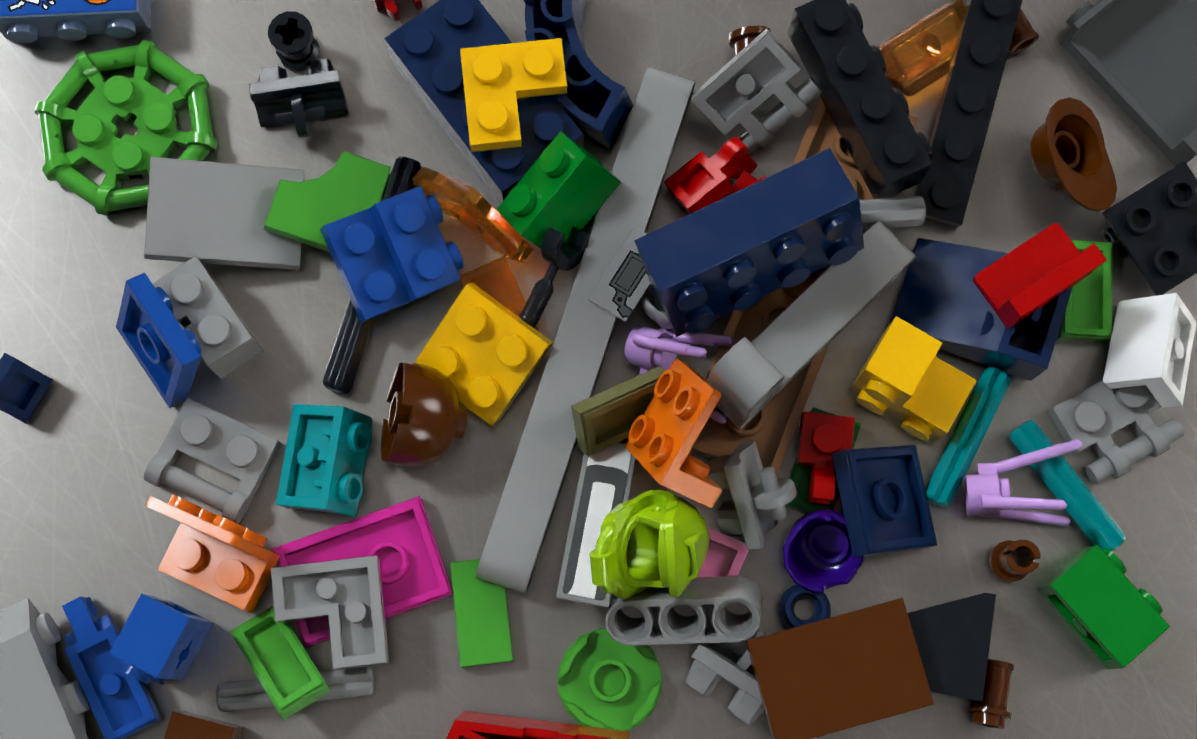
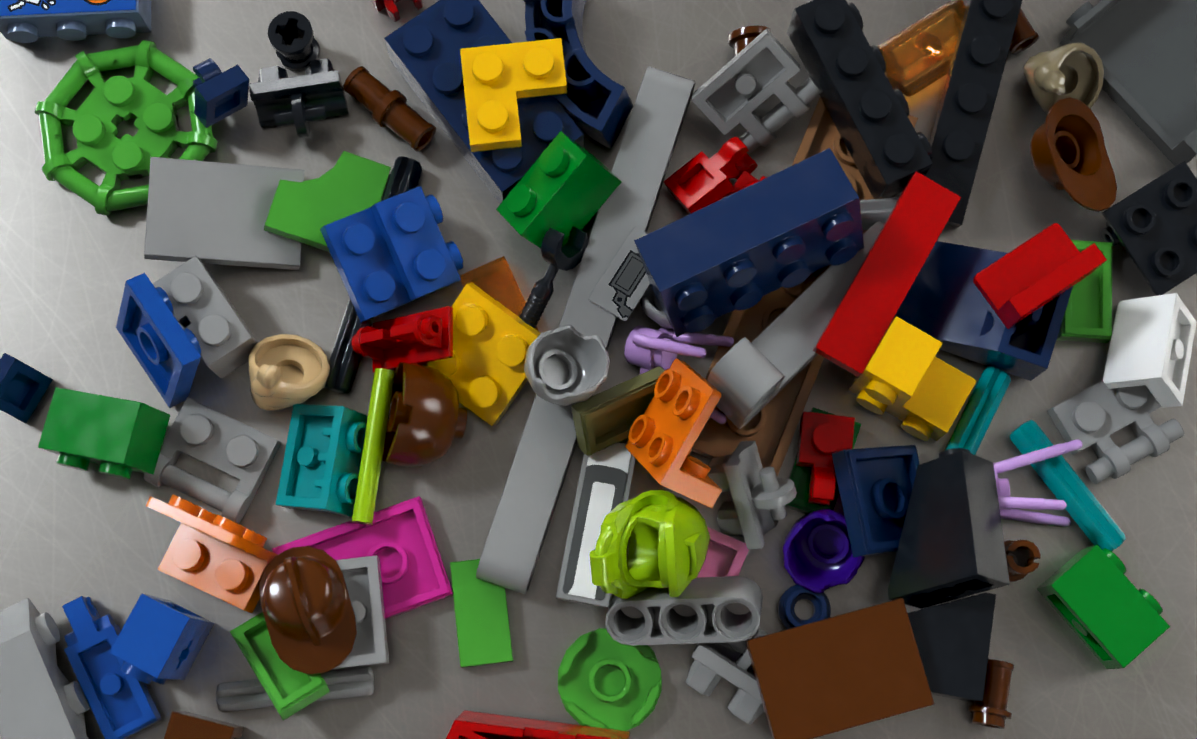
clear orange tile [412,166,534,263] -> none
none -> green brick [38,387,170,480]
none -> dark blue tile [193,58,250,128]
none -> tan hat [248,334,330,411]
none -> reddish brown piece [259,546,357,674]
none -> reddish brown pin [343,66,436,152]
none -> red hinge [351,306,453,372]
none -> lime bar [352,368,395,525]
none -> light grey hair [524,325,610,406]
none -> red tile [812,171,961,377]
none -> black slope [888,448,1010,609]
none -> dark tan hat [1023,42,1104,115]

